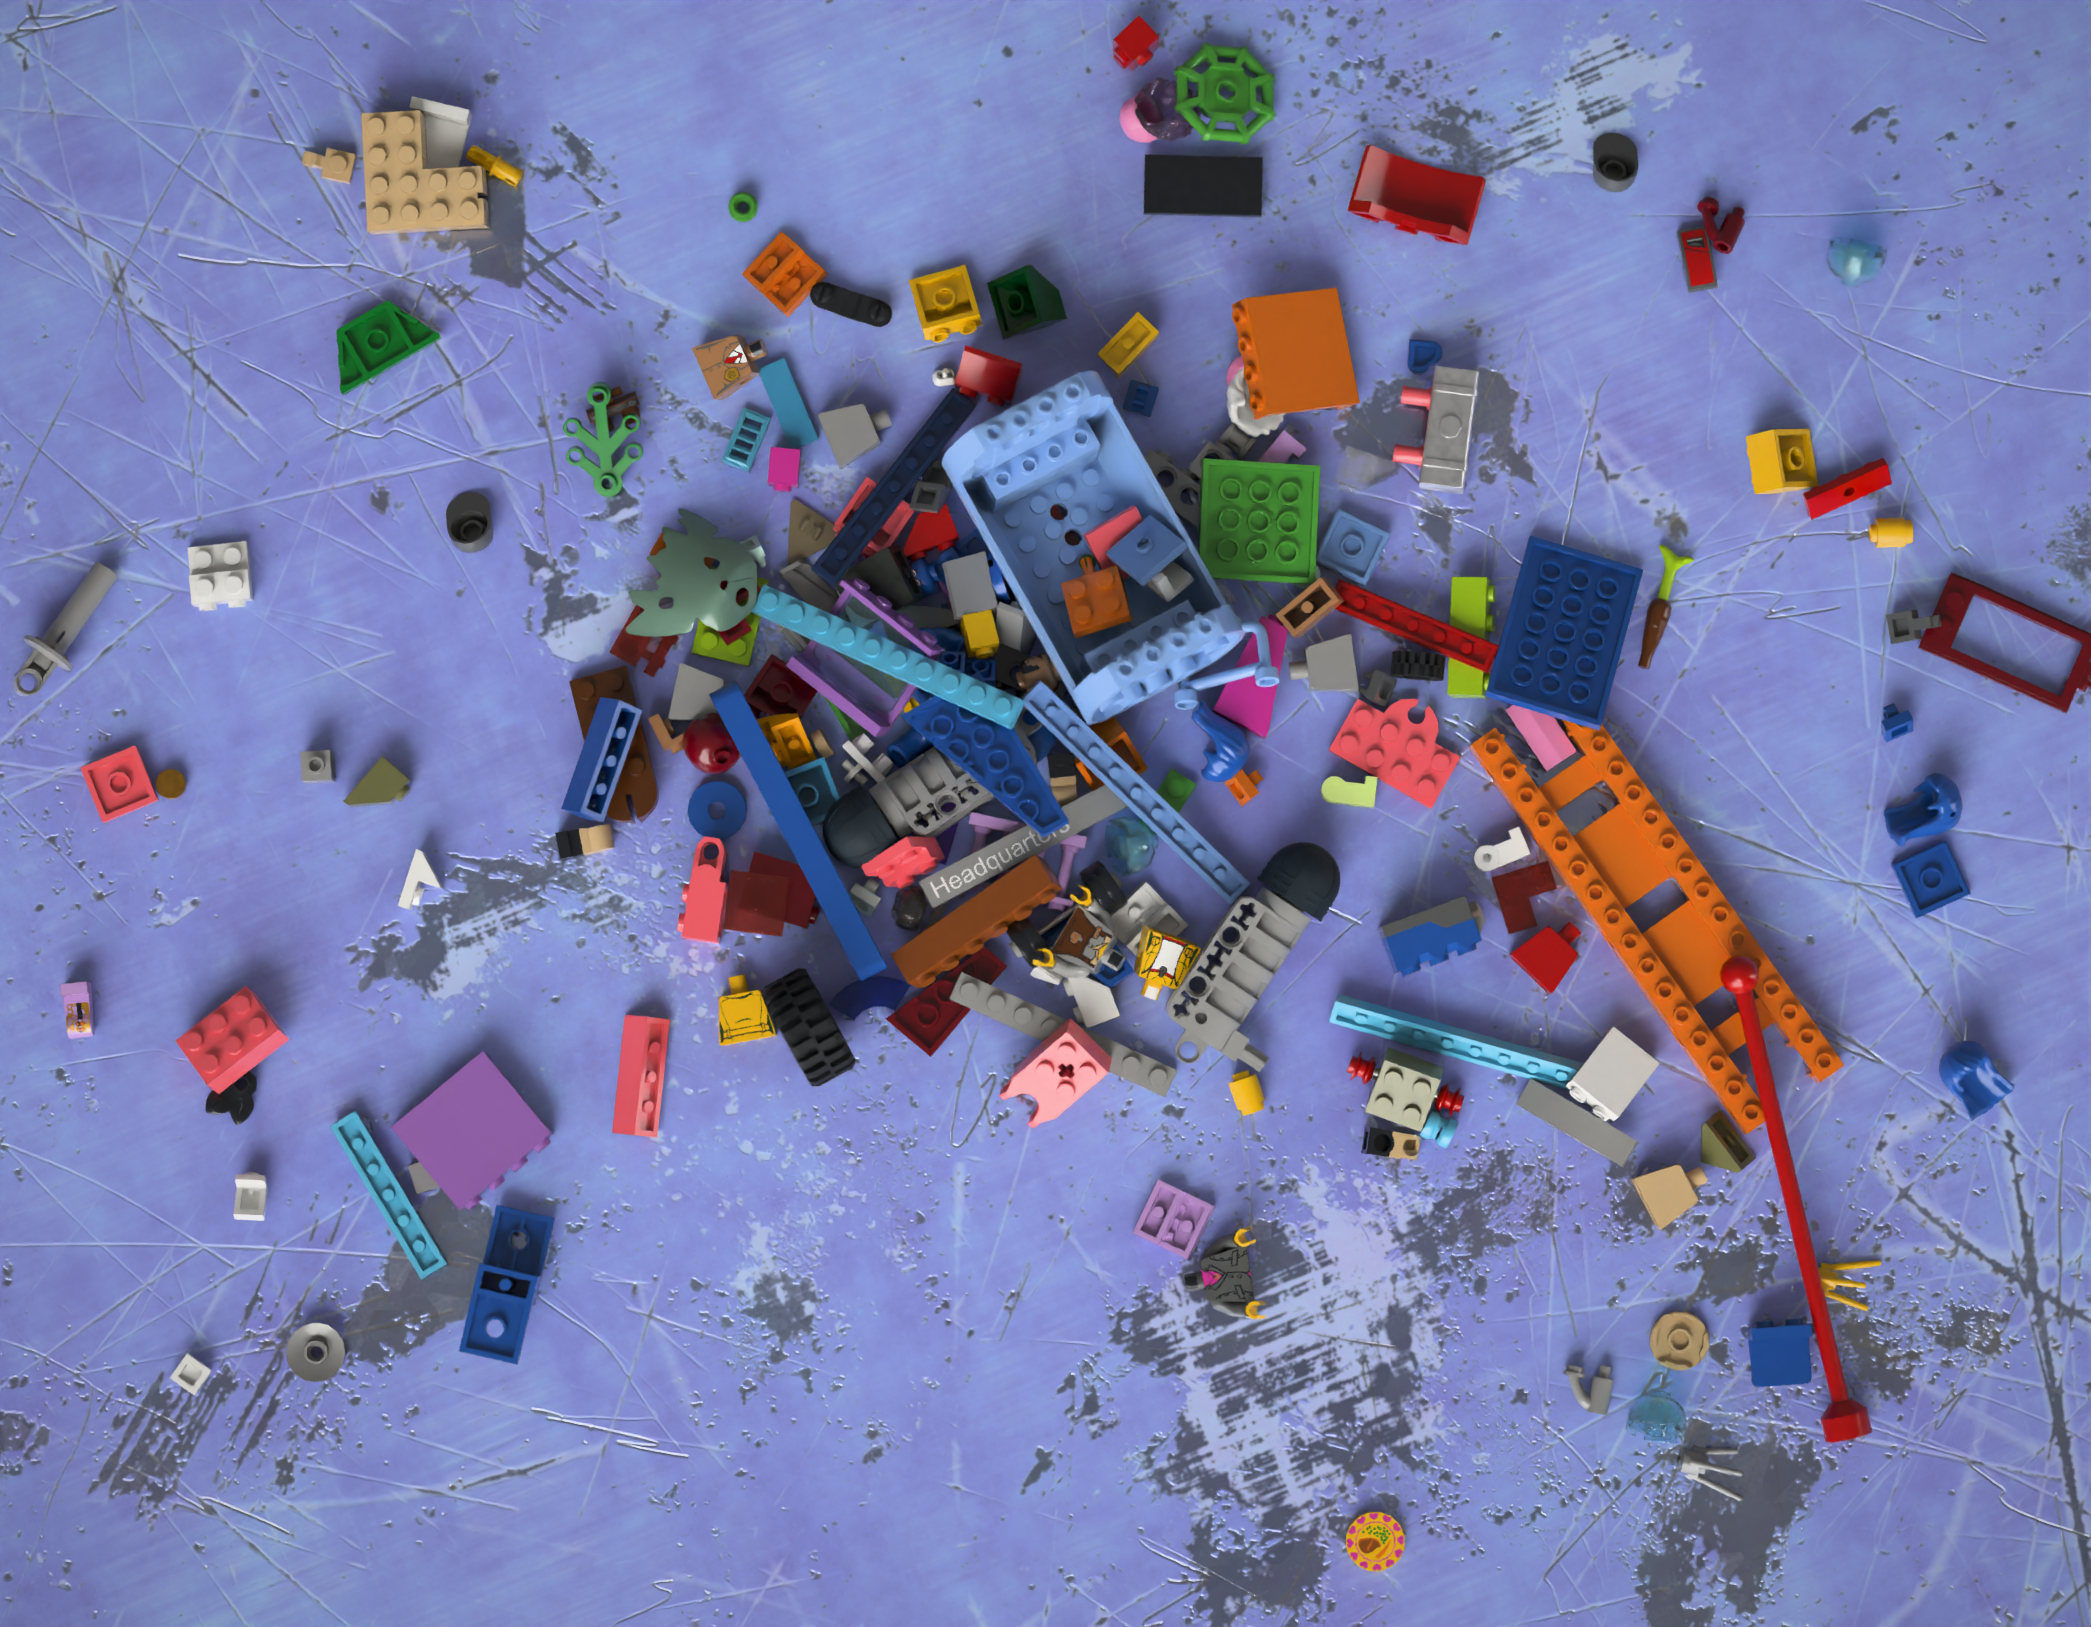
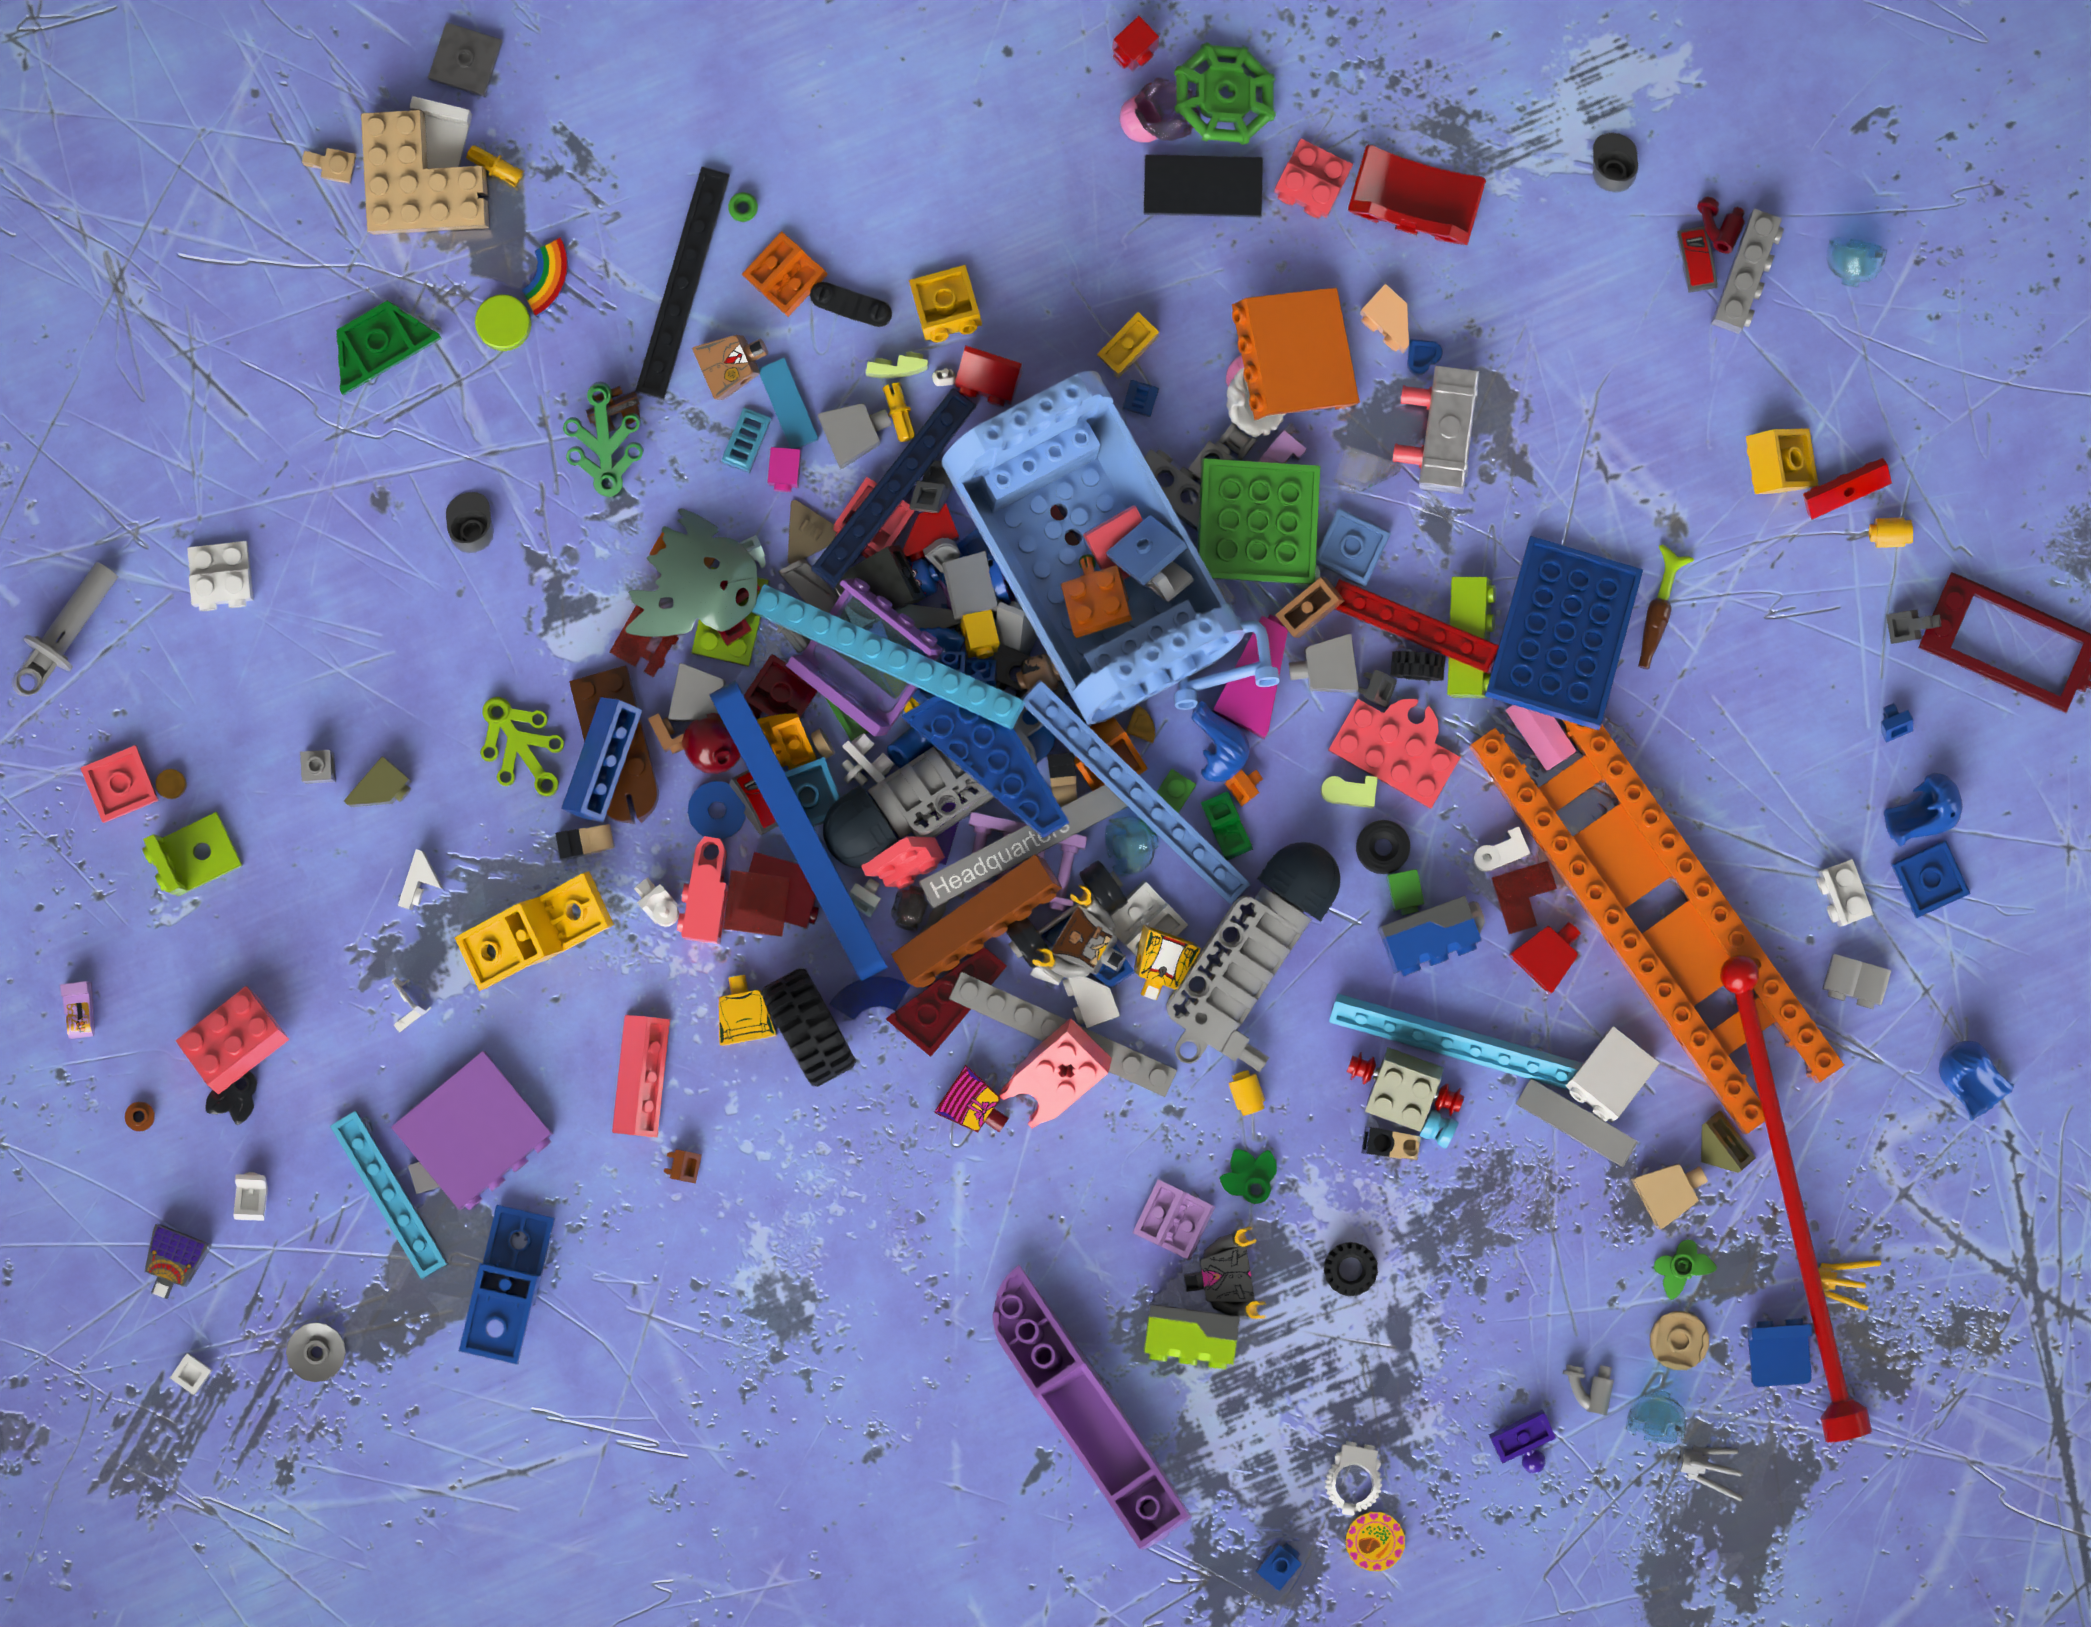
dark green slope [987,265,1067,339] -> none
none -> dark orange plate [125,1102,155,1131]
none -> lime bracket [142,812,243,897]
none -> torso [145,1224,212,1299]
none -> white piece [391,977,432,1033]
none -> flat silver plate [428,22,503,97]
none -> yellow bracket [454,871,614,991]
none -> lime head [475,294,531,351]
none -> lime plant [480,697,565,797]
none -> tile [522,237,568,317]
none -> white hips [634,878,679,927]
none -> black tile [636,167,730,400]
none -> dark orange tile [664,1149,702,1184]
none -> slope [729,770,778,835]
none -> yellowish green slope [866,352,929,379]
none -> yellow axle [882,382,915,442]
none -> light grey tile [923,538,960,573]
none -> torso [934,1065,1009,1133]
none -> medium lavender slope [993,1265,1192,1550]
none -> pearl gold tile [1126,705,1155,743]
none -> lime piece [1144,1304,1240,1370]
none -> green slope [1201,791,1253,861]
none -> green plate [1219,1149,1277,1204]
none -> blue brick [1255,1543,1302,1592]
none -> coral plate [1274,138,1353,219]
none -> black tyre [1323,1242,1378,1296]
none -> white piece [1325,1441,1382,1516]
none -> black tyre [1356,820,1410,874]
none -> light nougat slope [1360,284,1409,353]
none -> bright green brick [1386,869,1424,915]
none -> dark purple plate [1489,1409,1556,1473]
none -> bright green animal [1654,1239,1717,1300]
none -> light grey brick [1711,209,1784,334]
none -> white bracket [1816,859,1874,927]
none -> light grey brick [1822,954,1891,1009]

